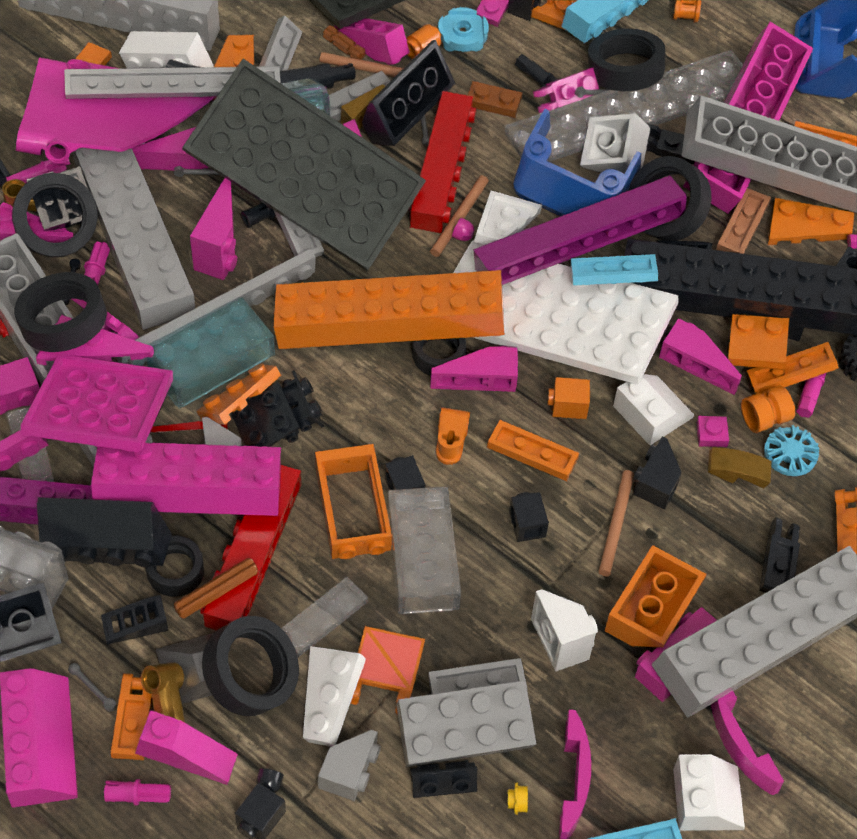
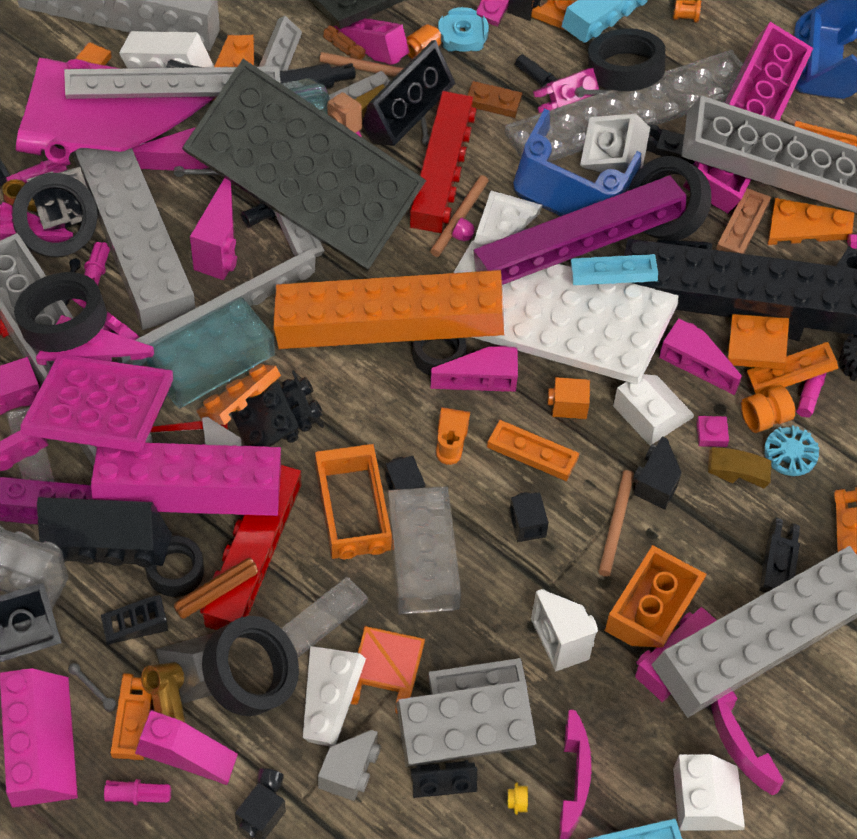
none -> nougat brick [327,92,362,133]

